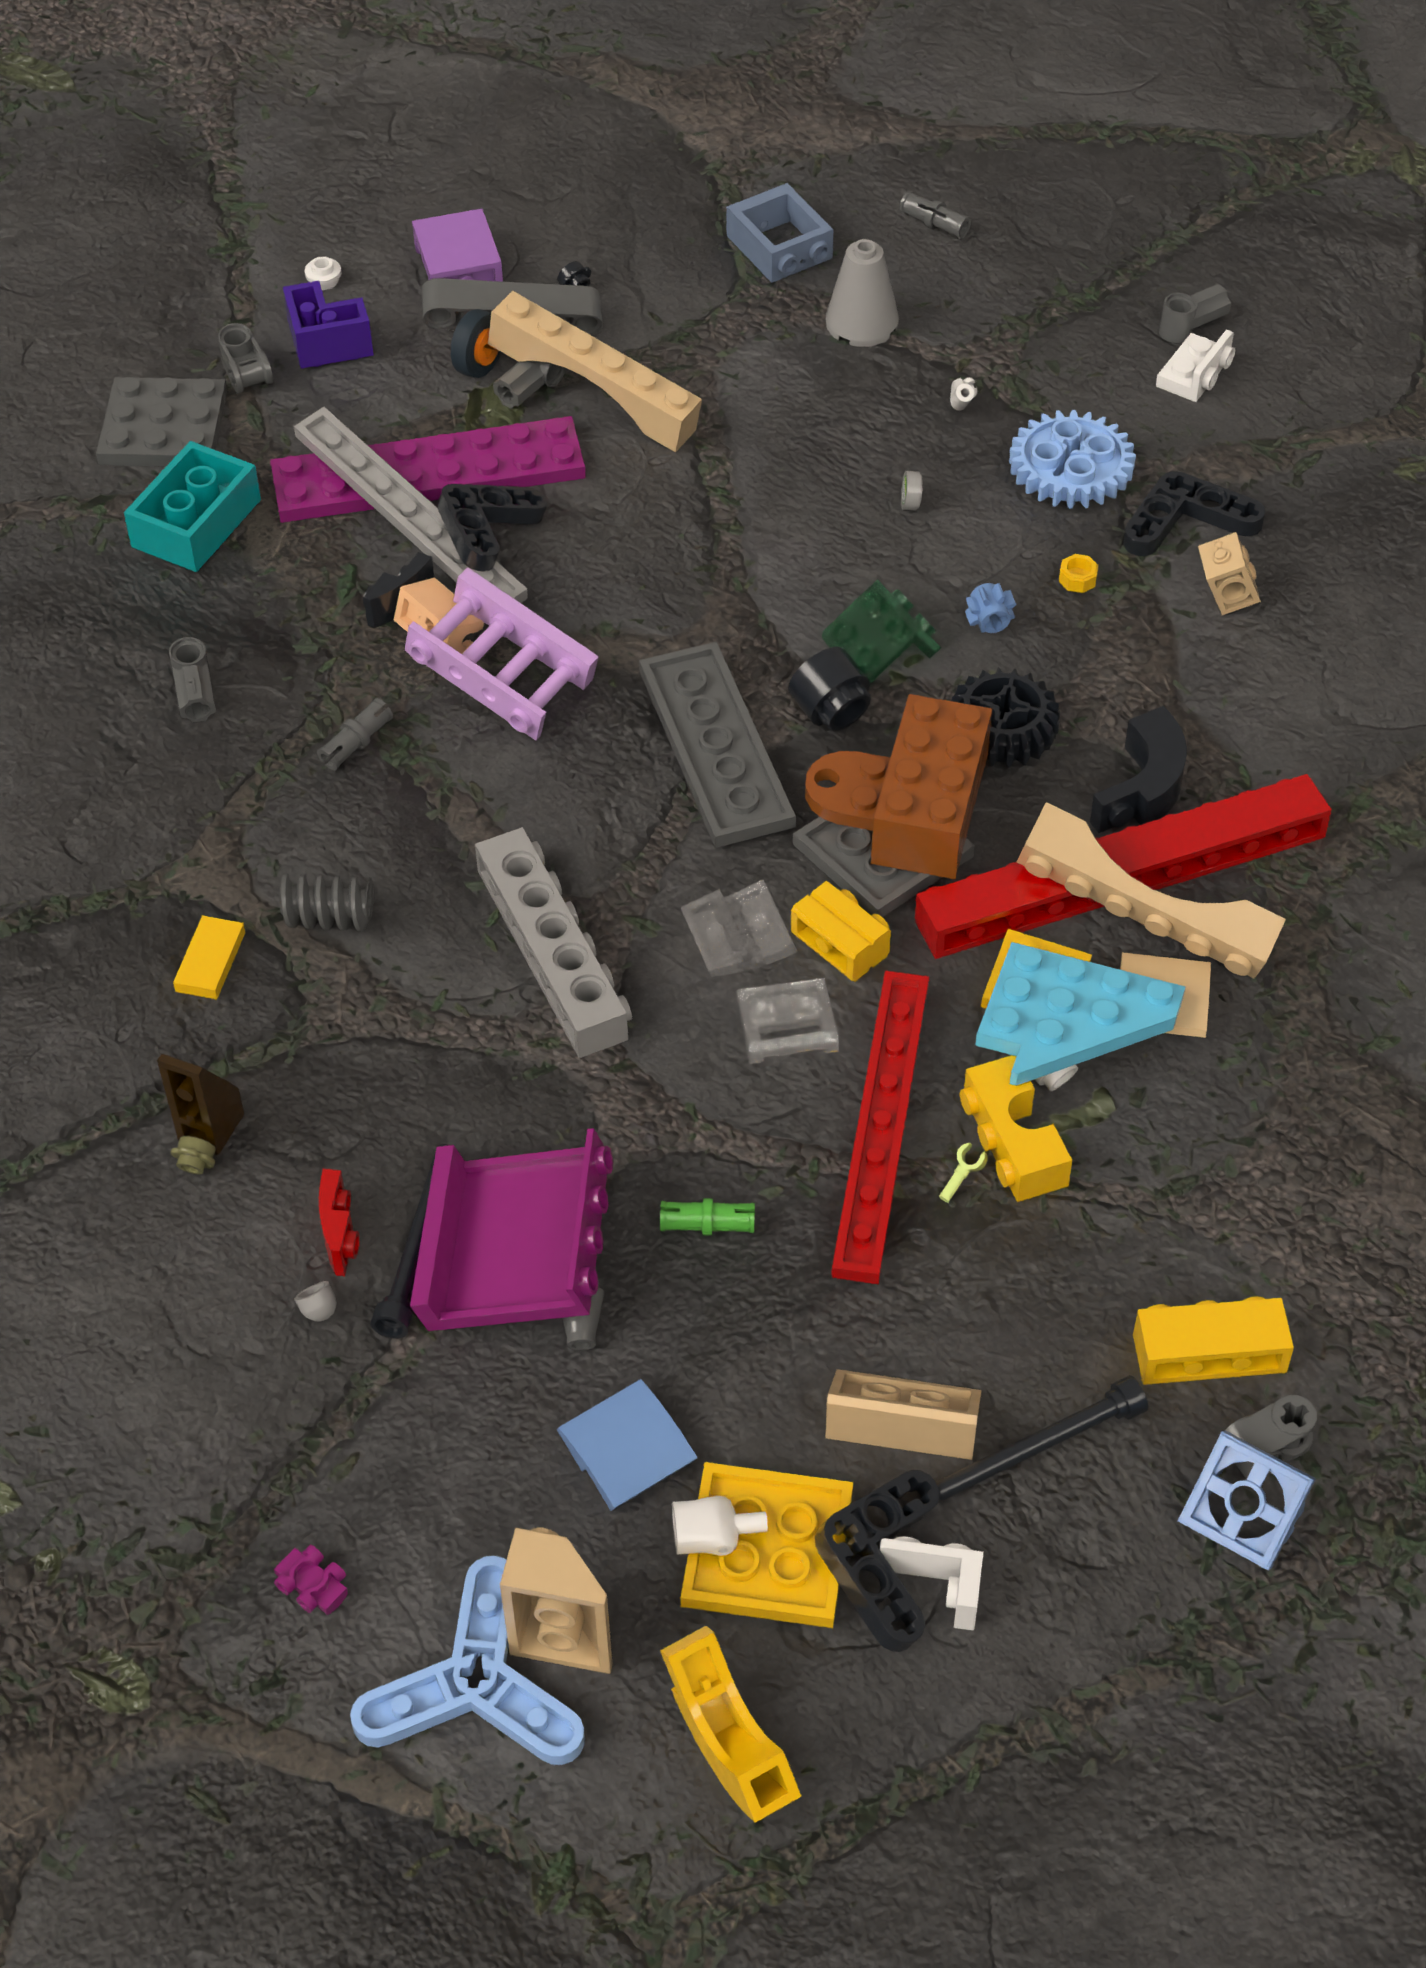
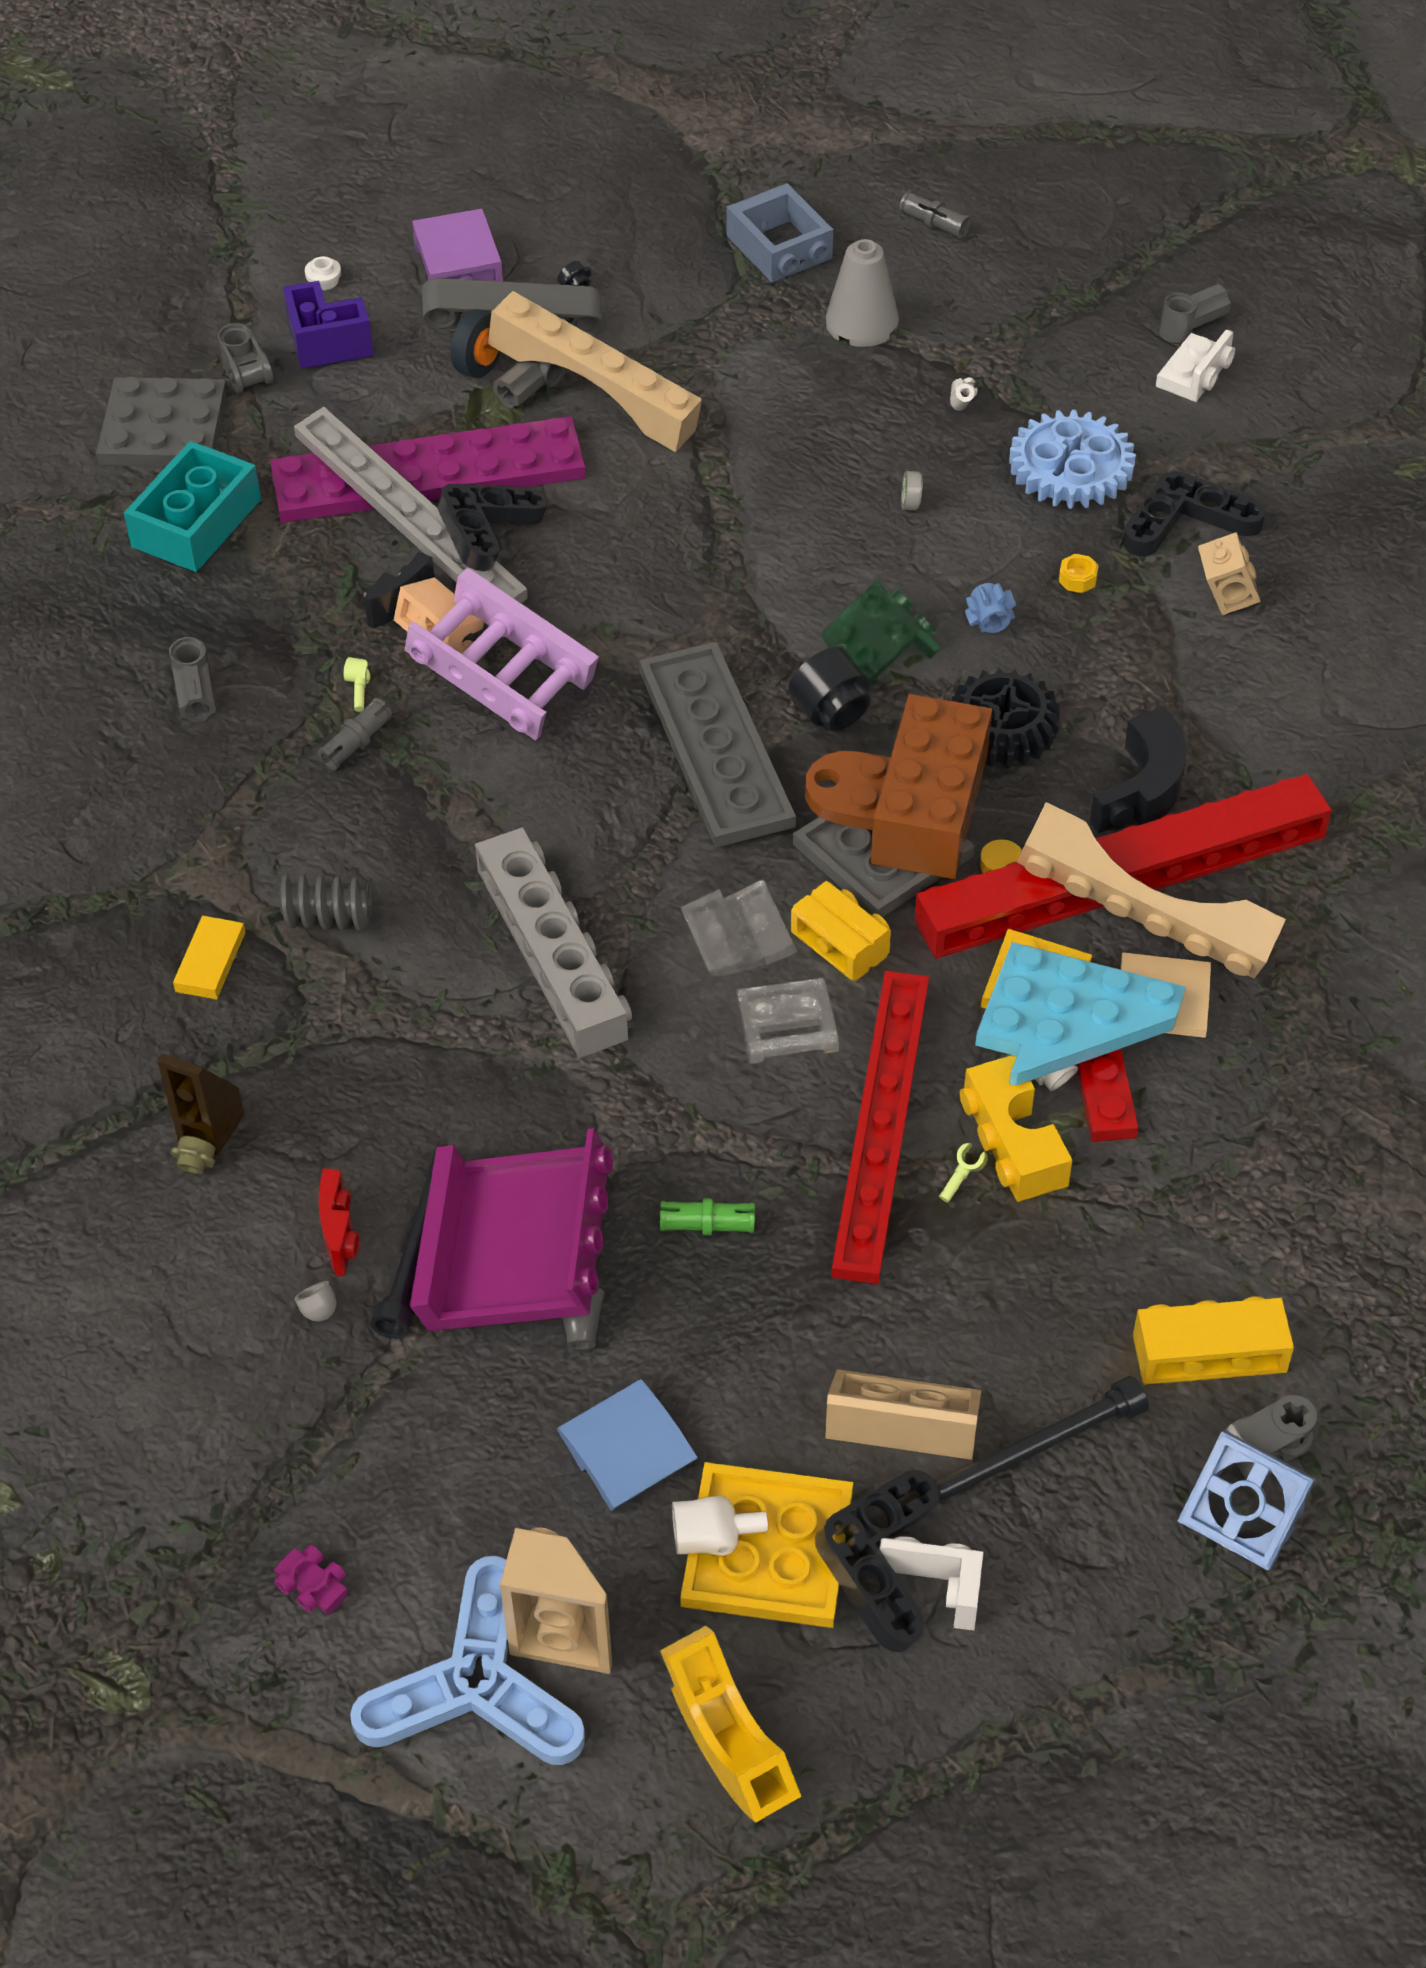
none -> yellowish green hand [344,657,371,712]
none -> yellow tile [980,839,1022,873]
none -> red plate [1076,1048,1138,1142]

